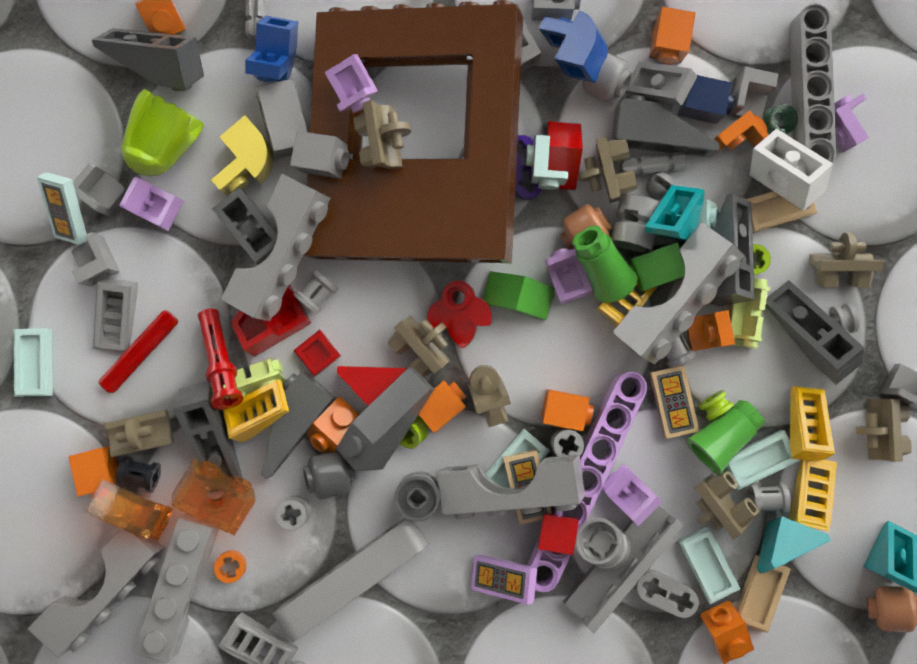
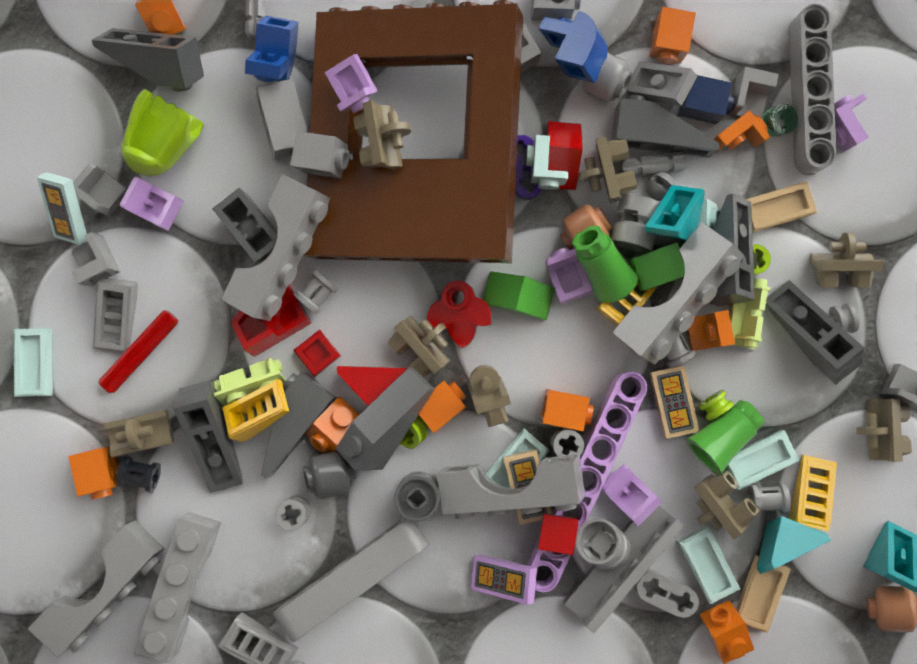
clear orange brick [86,479,173,540] -> none
clear orange brick [171,459,256,536] -> none
red pin [197,308,243,410] -> none
light yellow brick [211,115,273,196] -> none
orange bush [214,550,247,583] -> none
white brick [749,129,833,211] -> none
yellow slope [790,386,835,461] -> none

